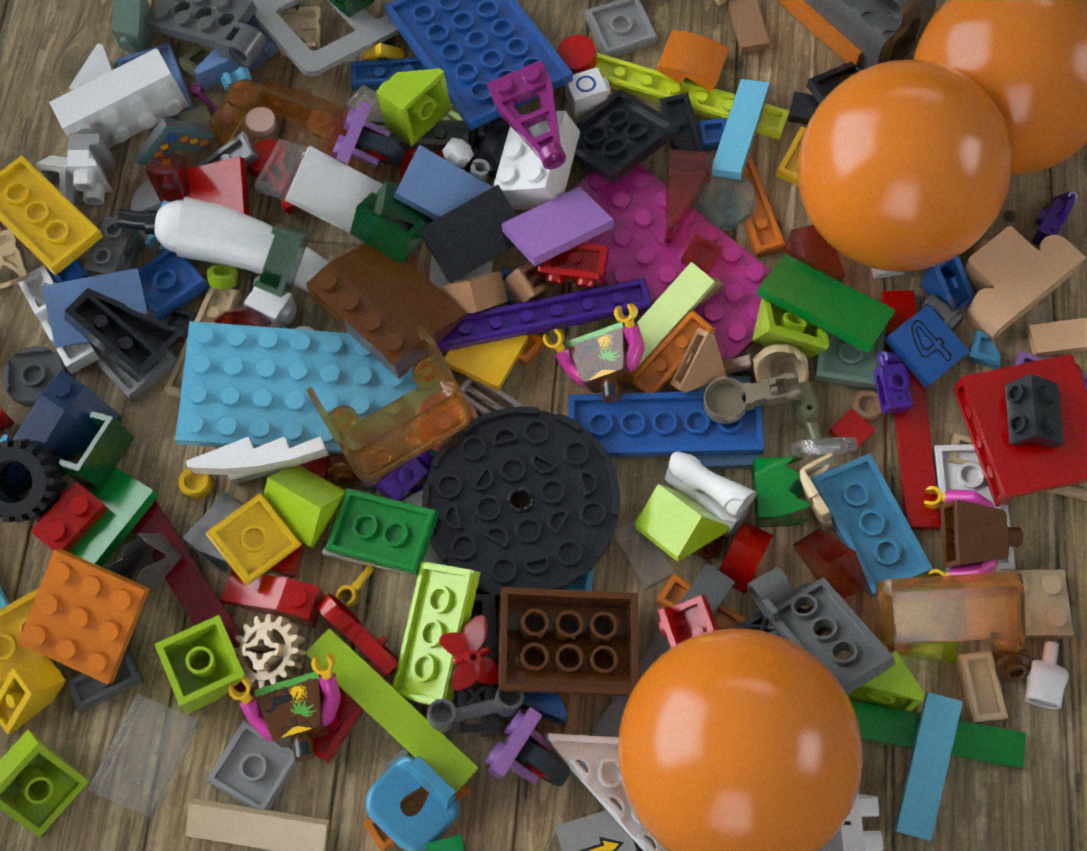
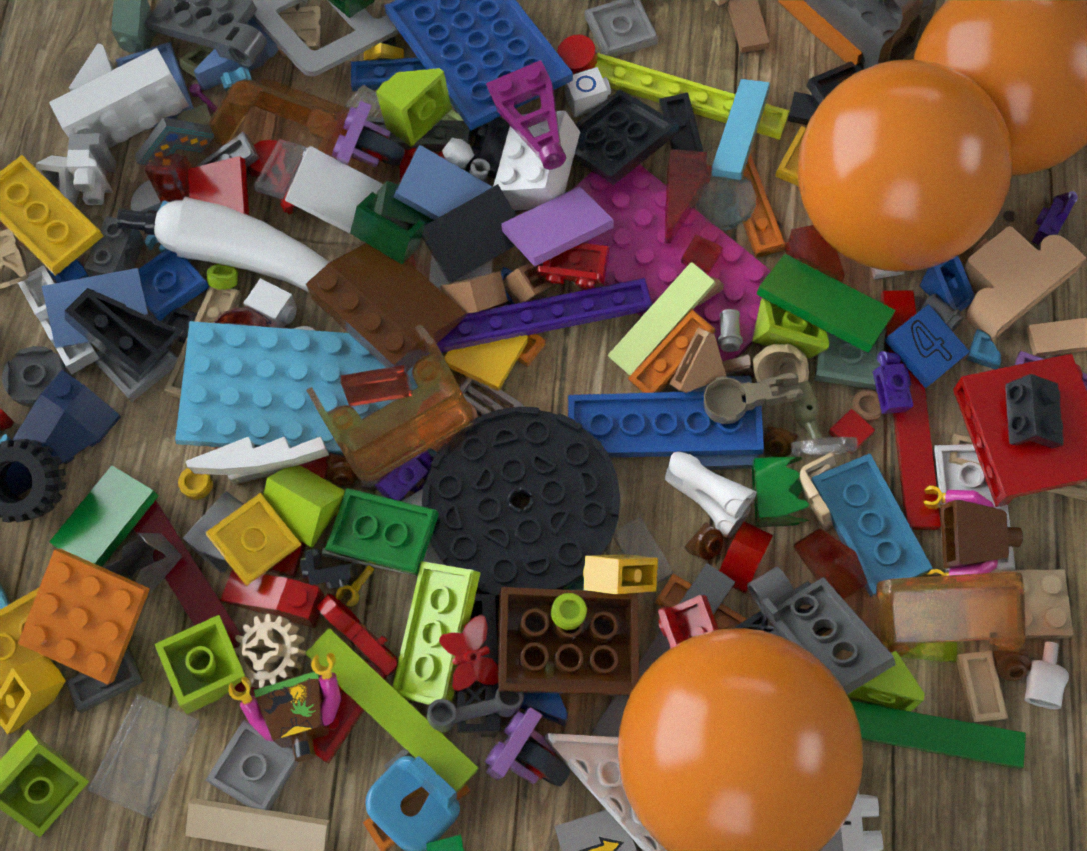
red bracket [30,481,108,552] -> none
dark green panel [57,411,135,491] -> none
white tile [246,107,277,137] -> none
dark green panel [253,222,311,297] -> none
torso [543,303,645,403] -> none
lime slope [635,484,729,562] -> none
orange slope [656,30,730,92] -> none
blue tile [697,118,727,151] -> none
medium azure tile [894,692,963,841] -> none
none -> black bracket [301,549,357,589]
none -> clear red tile [340,365,413,406]
none -> lime tile [551,593,587,630]
none -> yellow brick [583,554,658,594]
none -> light grey pin [717,309,743,352]
none -> reddish brown plate [763,425,798,457]

